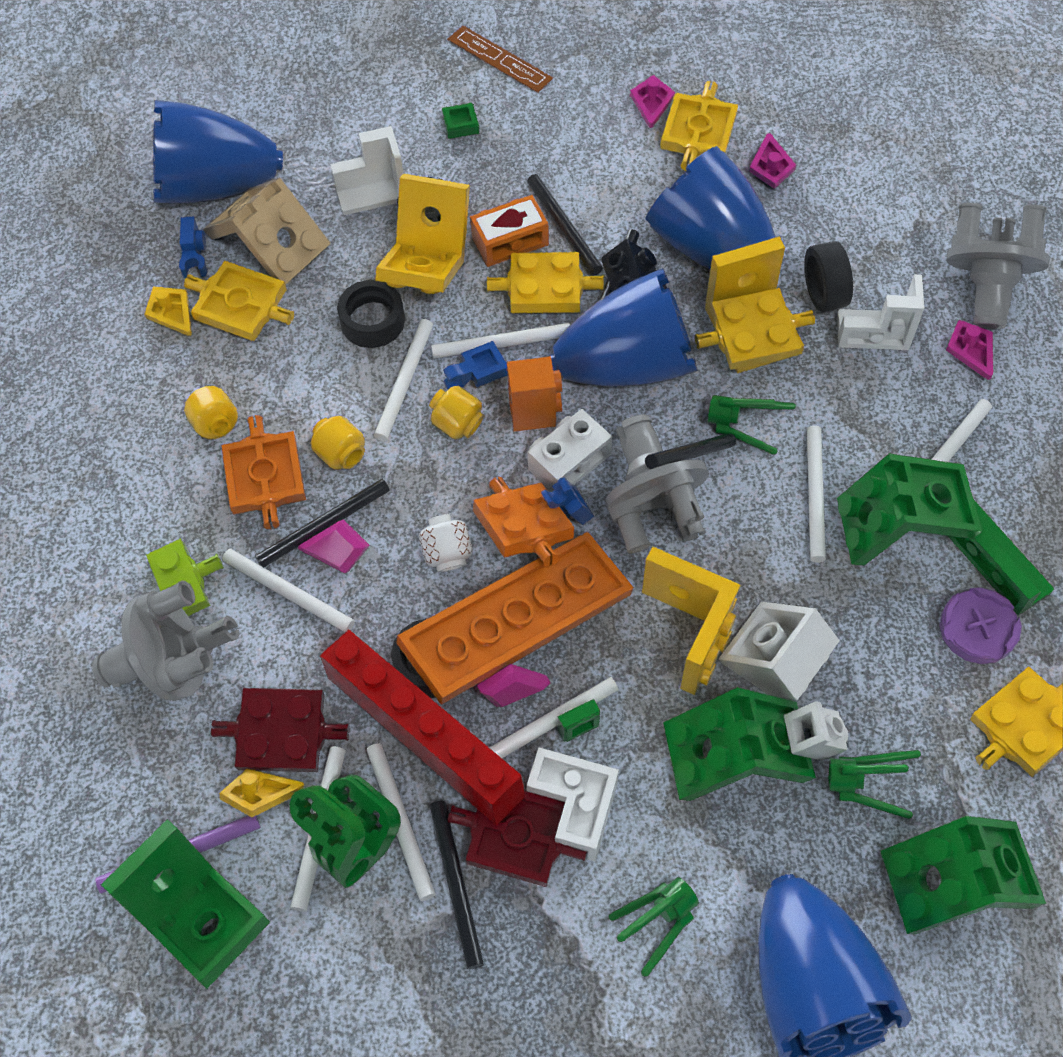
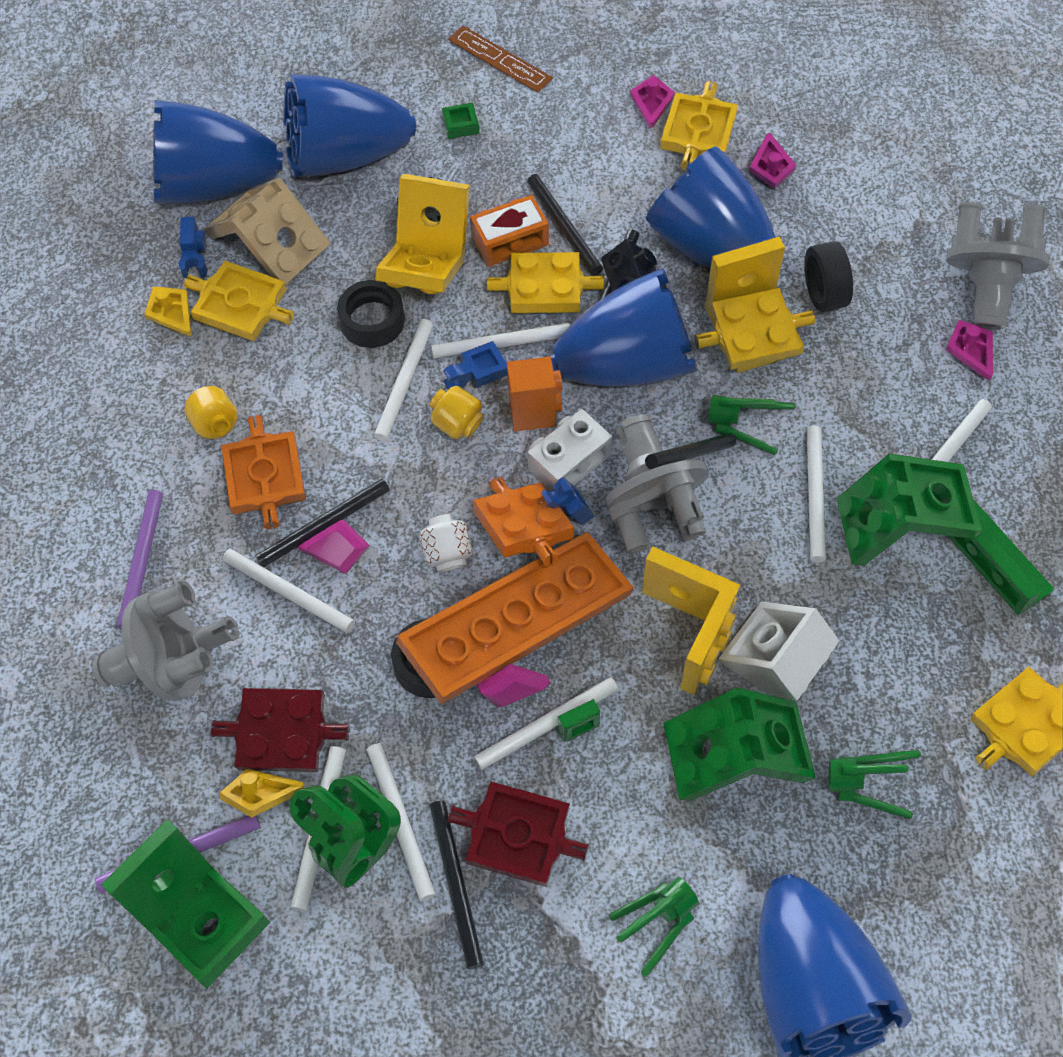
lime plate [146,538,224,616] -> none
yellow head [311,416,365,470] -> none
red brick [320,630,525,826] -> none
white panel [330,126,403,215] -> none
white panel [527,747,619,862] -> none
white brick [784,701,848,760] -> none
white panel [837,274,924,350] -> none
green bracket [880,816,1047,934] -> none
medium lavender tile [939,587,1022,664] -> none
none -> medium lavender bar [117,489,163,630]
none -> blue cylinder [283,74,416,177]

